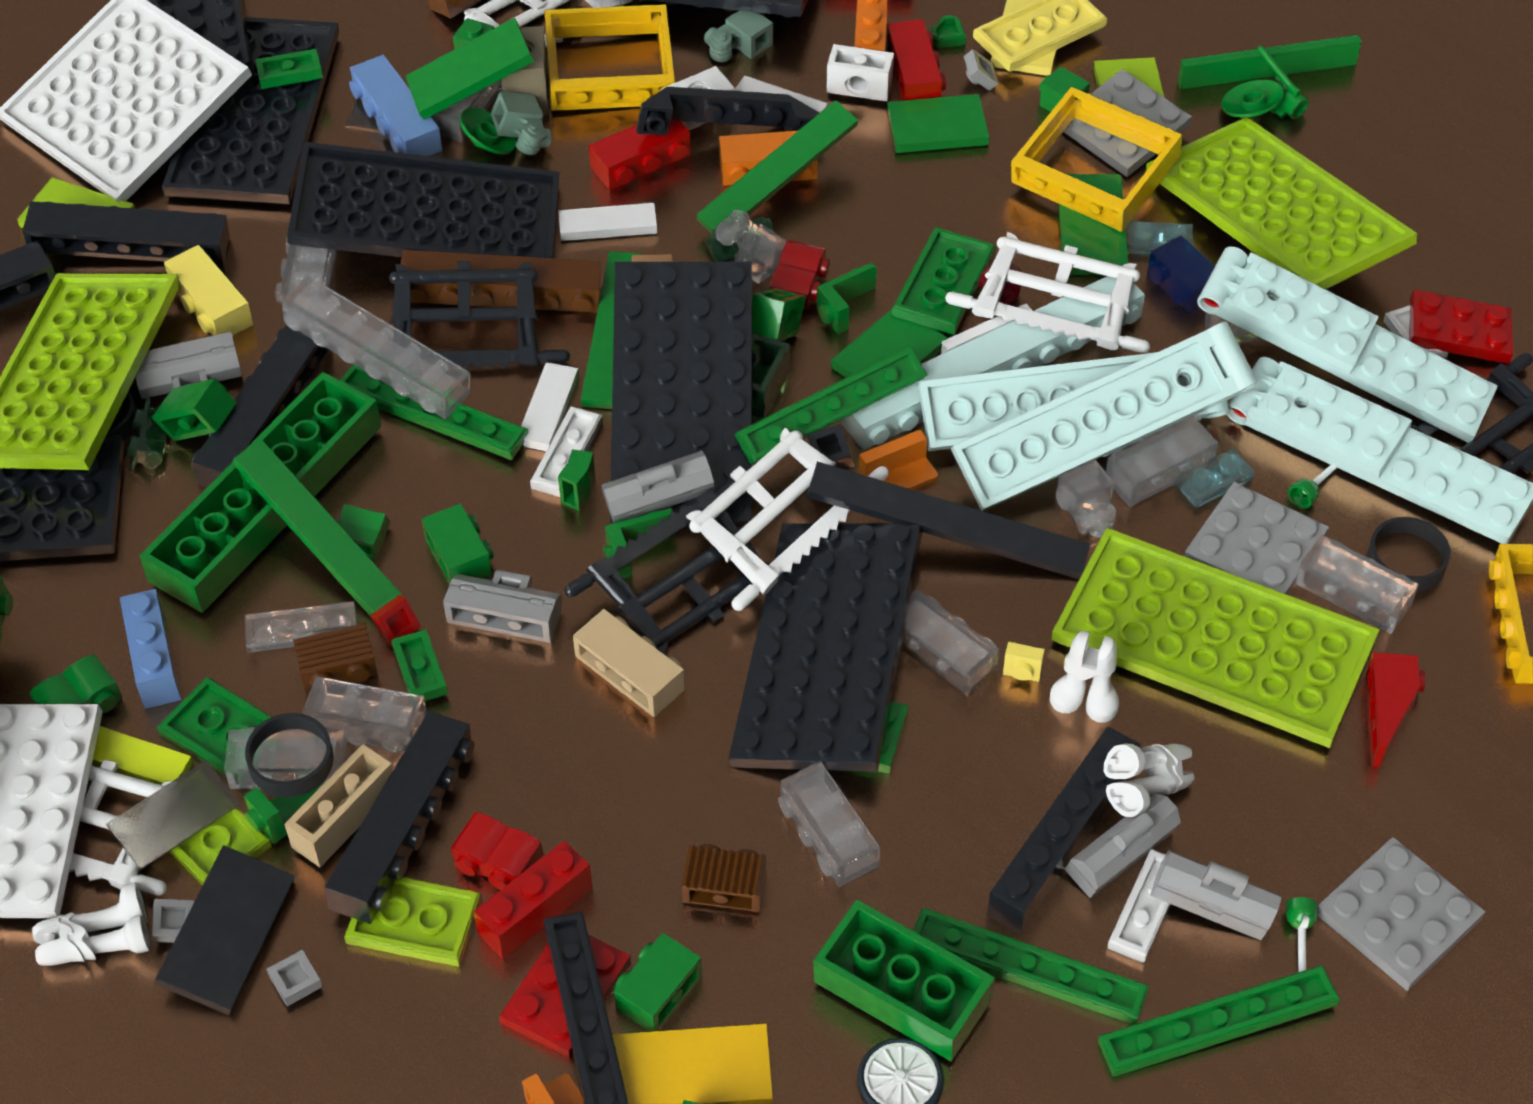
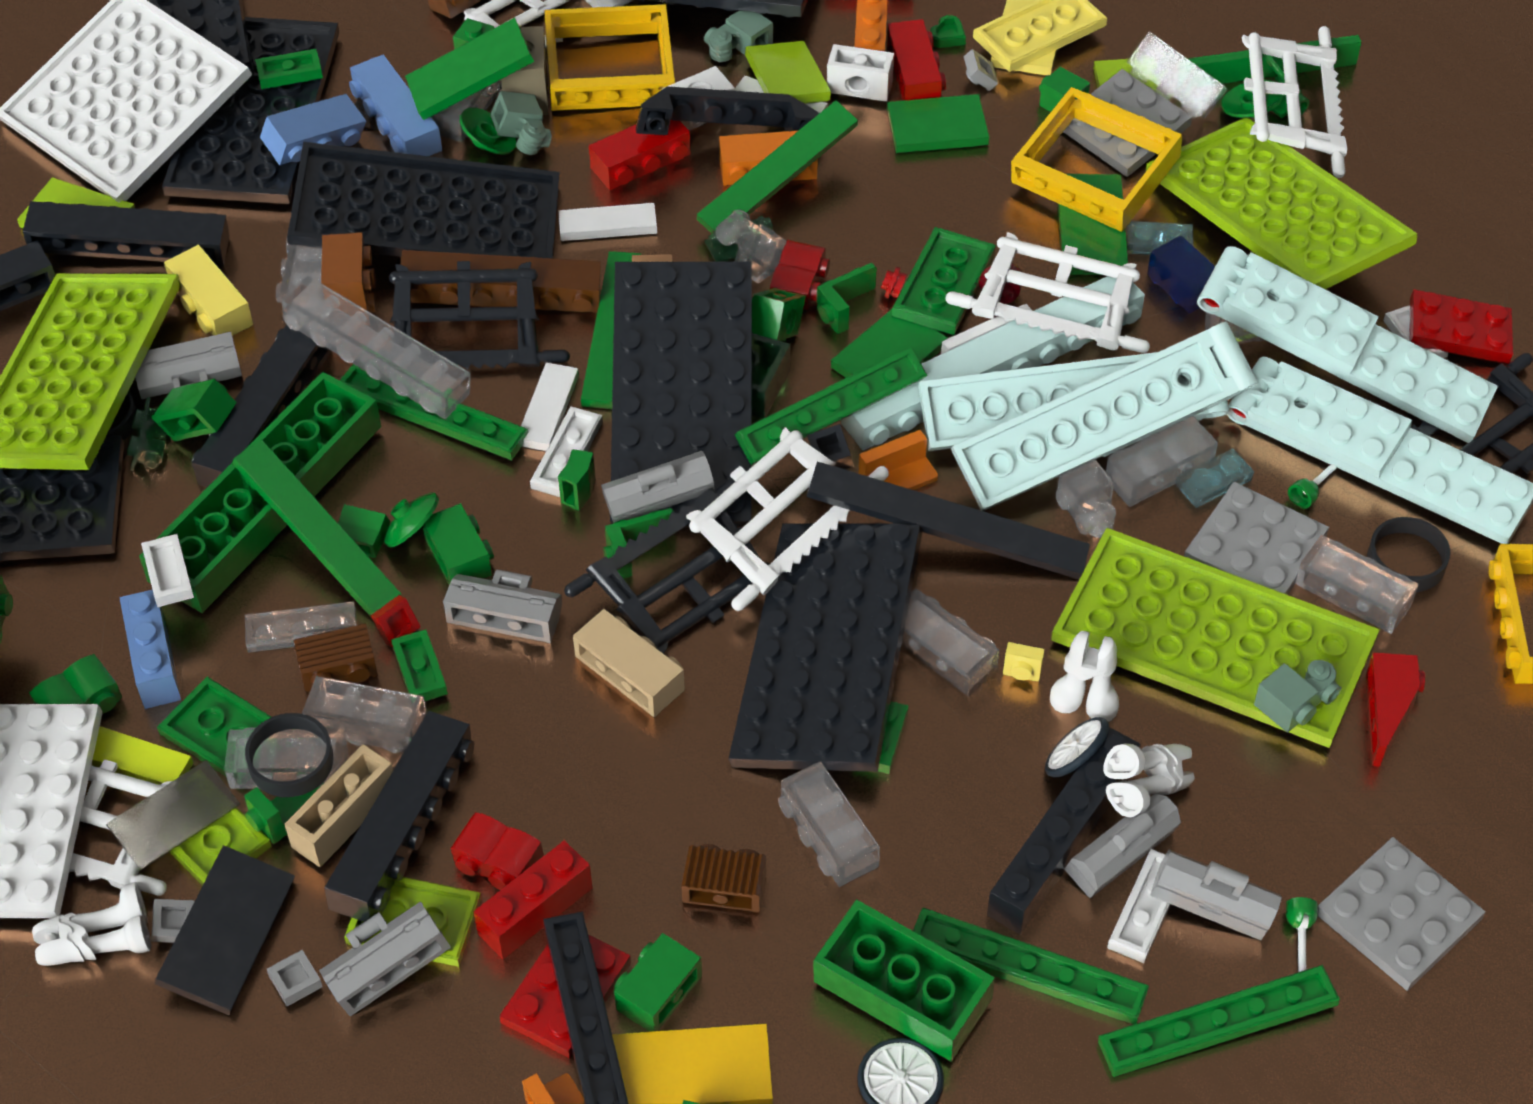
none -> white tile [141,534,194,607]
none -> medium blue brick [260,94,366,165]
none -> light grey piece [319,901,451,1017]
none -> dark orange brick [321,233,376,329]
none -> green dish [384,492,439,547]
none -> lime tile [745,41,831,103]
none -> red plate [880,266,907,298]
none -> wheel [1045,717,1109,777]
none -> clear brick [1127,31,1228,120]
none -> white piece [1242,26,1347,178]
none -> sand green brick [1254,660,1342,733]

